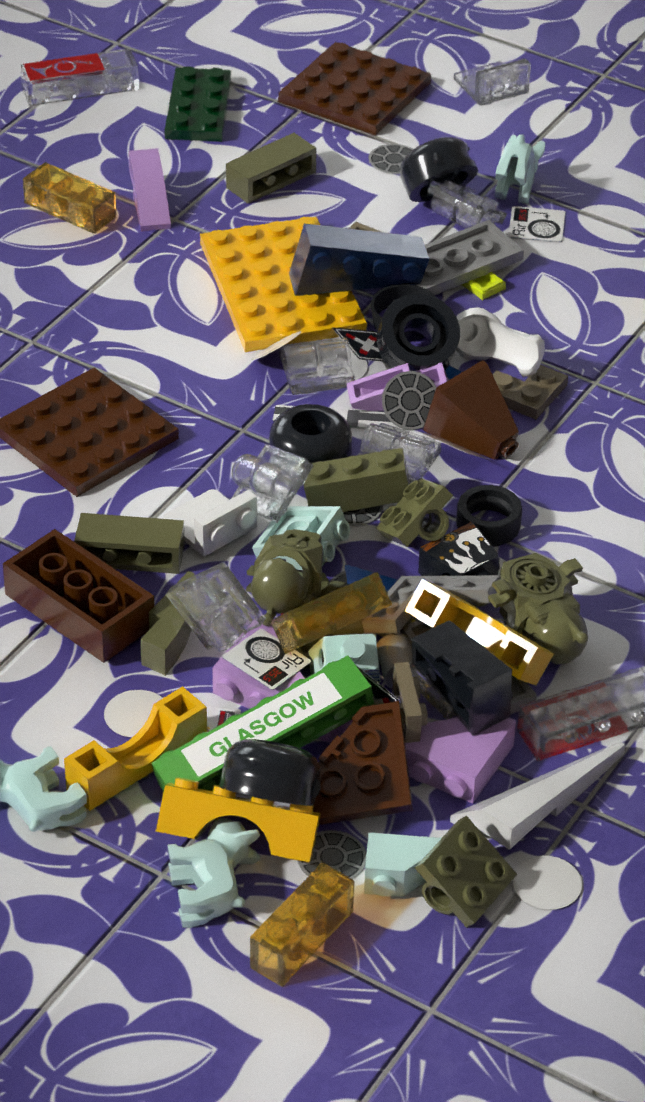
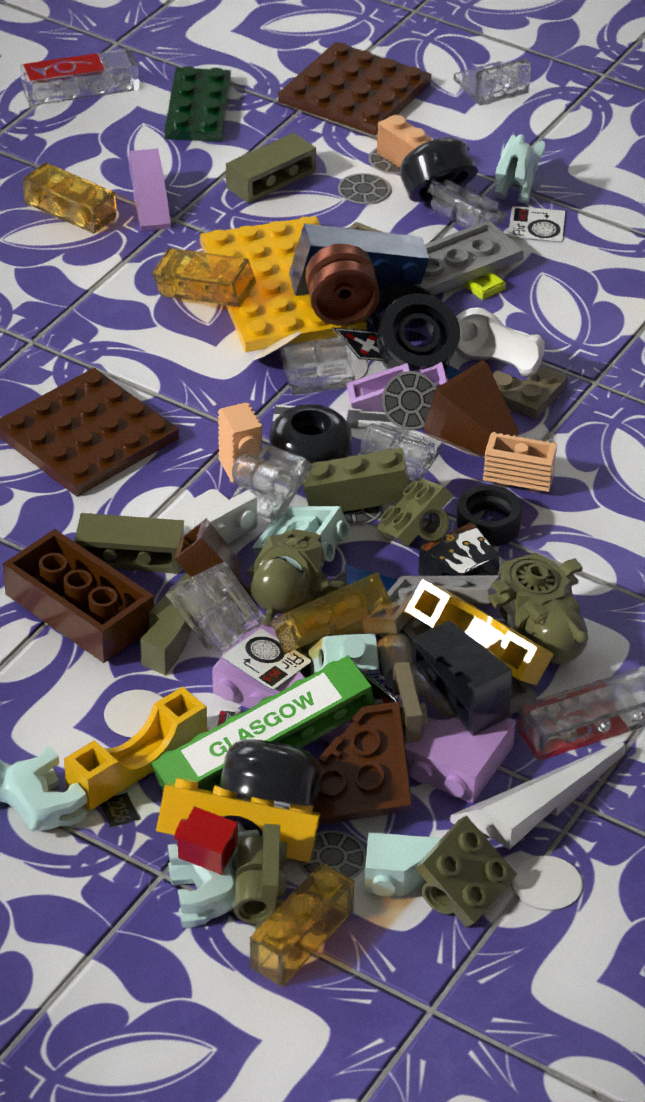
none -> black sticker [100,793,139,828]
none -> clear yellow brick [152,248,256,307]
none -> red brick [174,806,238,875]
none -> reddish brown torso [175,518,248,603]
none -> light nougat brick [218,403,262,484]
none -> olive plate [234,824,287,938]
none -> copper wheel [306,243,380,326]
none -> sticker [338,173,390,204]
none -> light nougat brick [377,115,433,167]
none -> light nougat brick [483,432,557,492]

